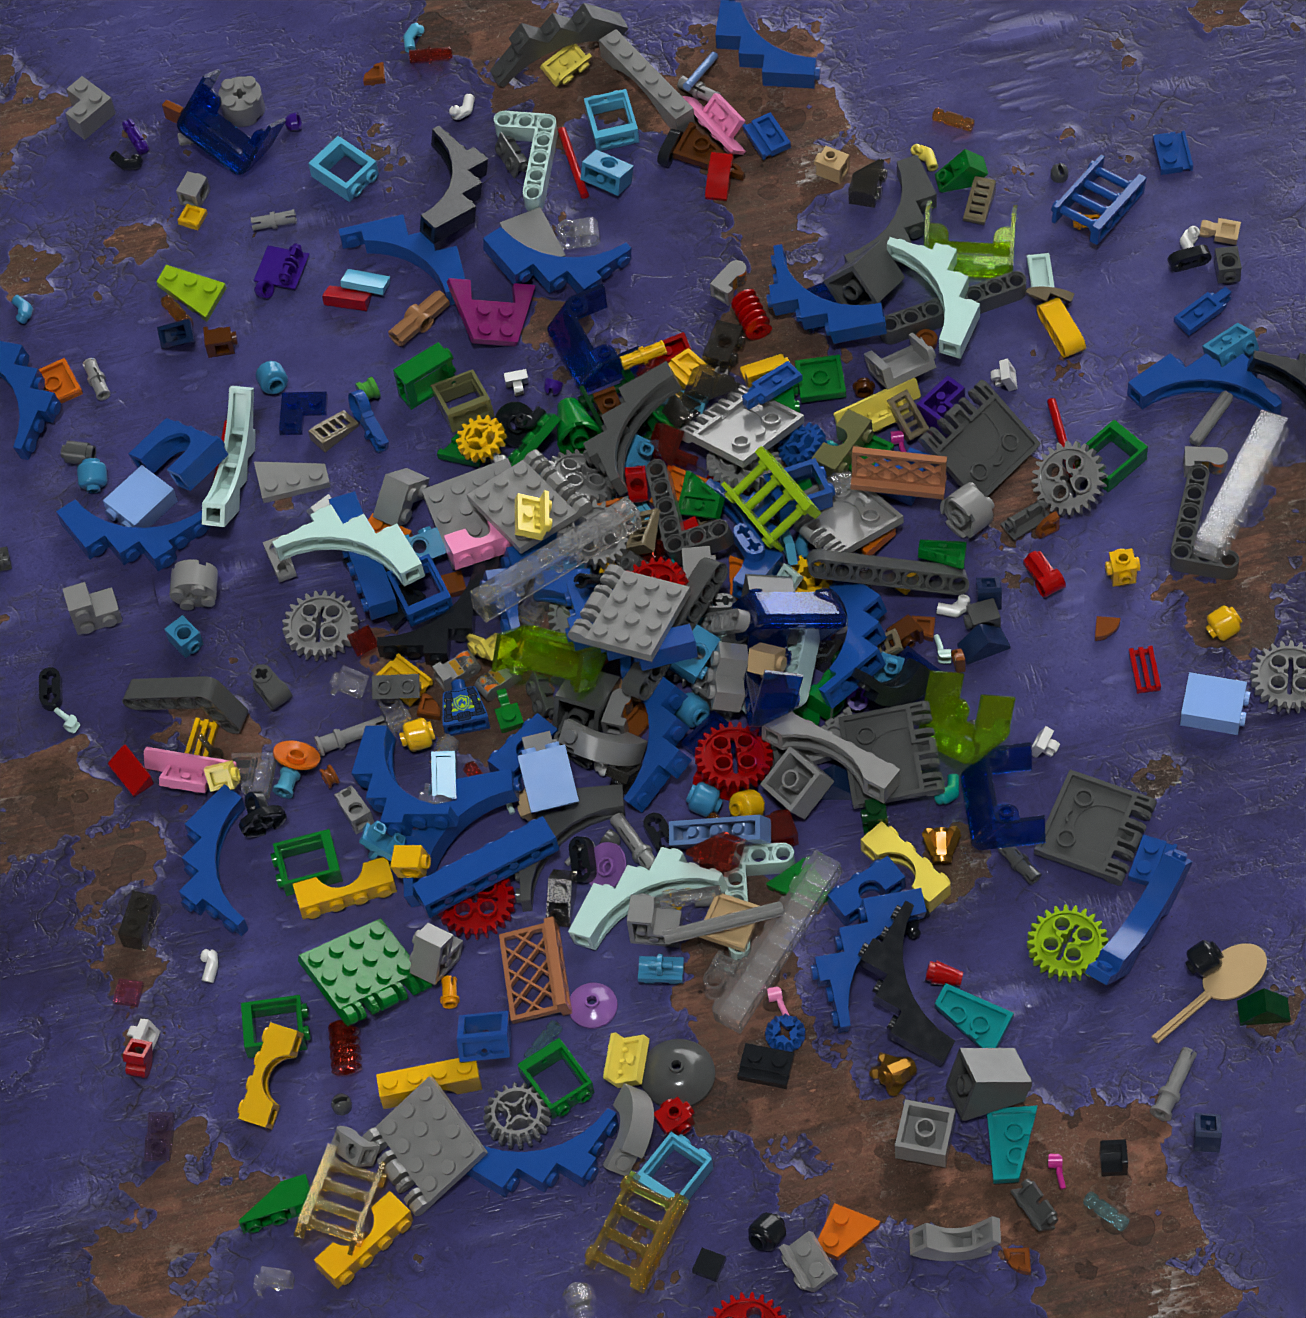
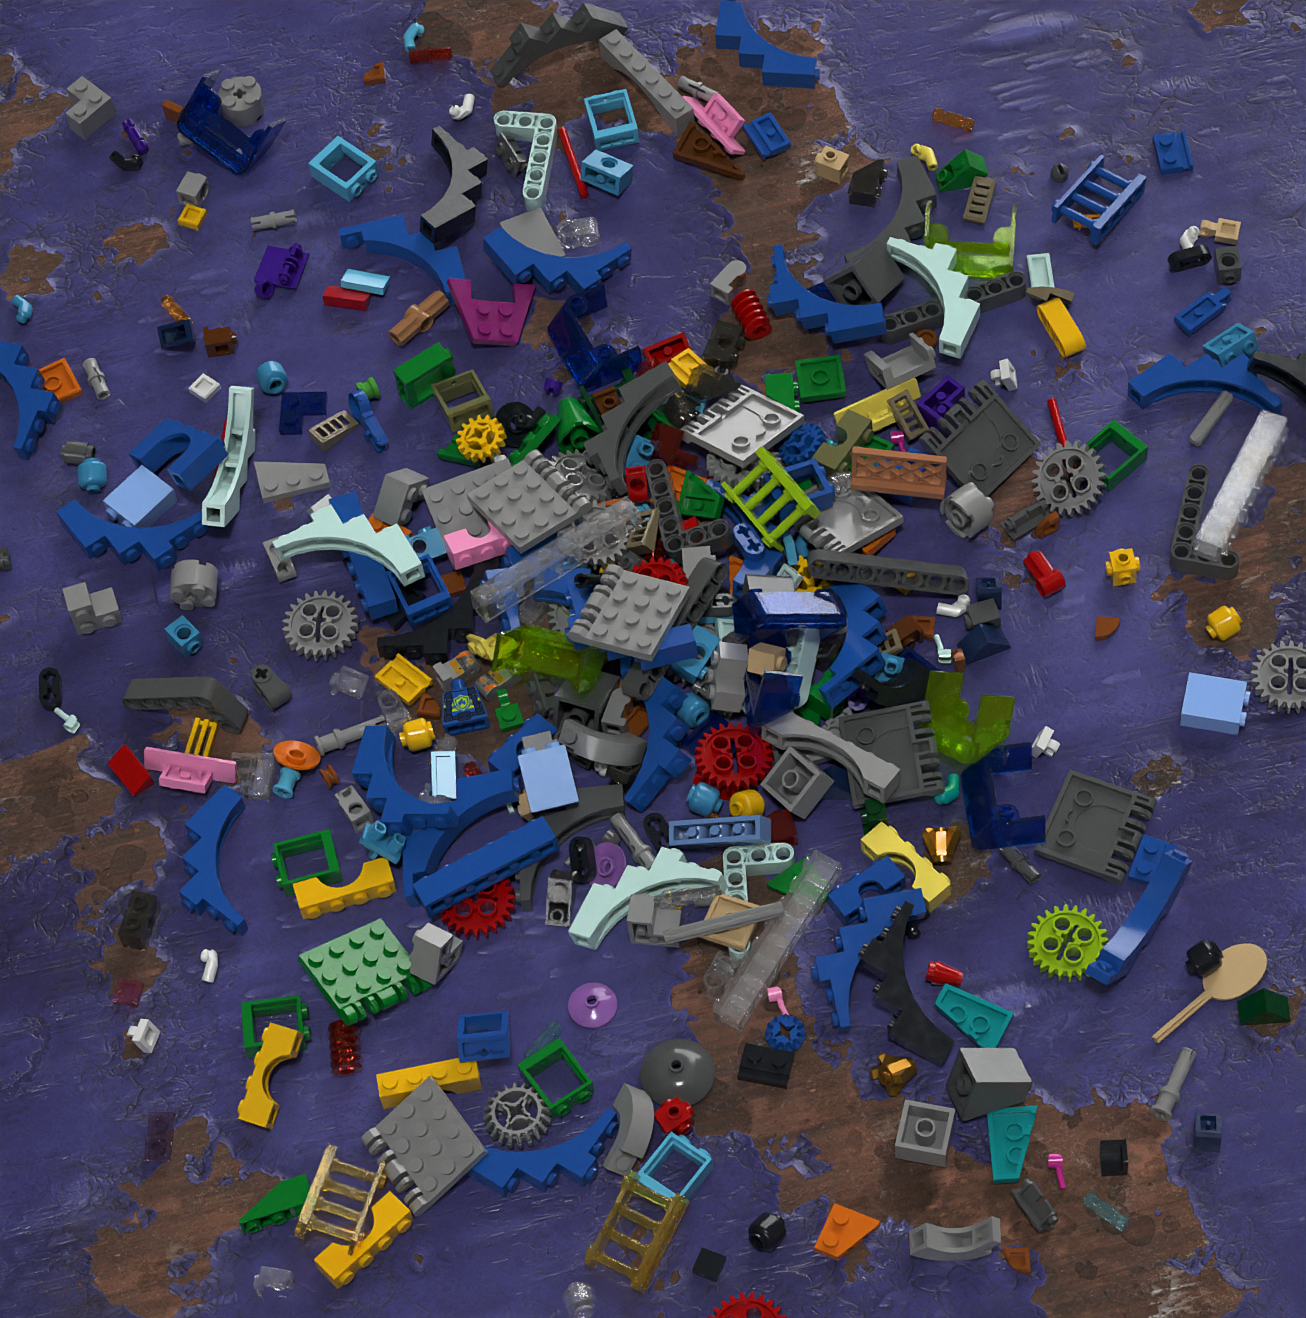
red leg [123,1038,152,1078] -> none
lime wing [156,265,227,322] -> none
clear smoke hand [197,733,223,759] -> none
light yellow bracket [203,760,241,792] -> none
black tile [239,791,287,837] -> none
dark purple hinge [284,112,302,131] -> none
light grey leg [330,1126,380,1167] -> none
dark grey hinge [331,1093,352,1116] -> none
clear red tile [347,625,377,657] -> none
dark grey hinge [372,674,422,699] -> none
yellow brick [390,845,431,878] -> none
light orange pin [440,975,460,1009] -> none
nougat fence [499,916,572,1024] -> none
white tile [504,369,528,396] -> none
light yellow bracket [515,490,552,540] -> none
light yellow bracket [540,44,592,87] -> none
light yellow bracket [603,1032,649,1088] -> none
yellow pin [619,340,667,370] -> none
dark azure hips [637,954,684,984] -> none
black beam [657,128,683,167] -> none
medium blue bar [683,52,718,91] -> none
clear red slope [685,831,746,872] -> none
light grey beam [701,608,750,636] -> none
red slope [705,152,734,201] -> none
yellow panel [740,354,790,388] -> none
blue hinge [742,361,803,410] -> none
light grey bracket [779,1231,838,1293] -> none
reddish brown plate [852,378,875,398] -> none
green wing [918,539,967,569] -> none
red tile [1128,645,1161,694] -> none
light grey leg [1183,446,1228,477] -> none
none -> white tile [188,373,221,403]

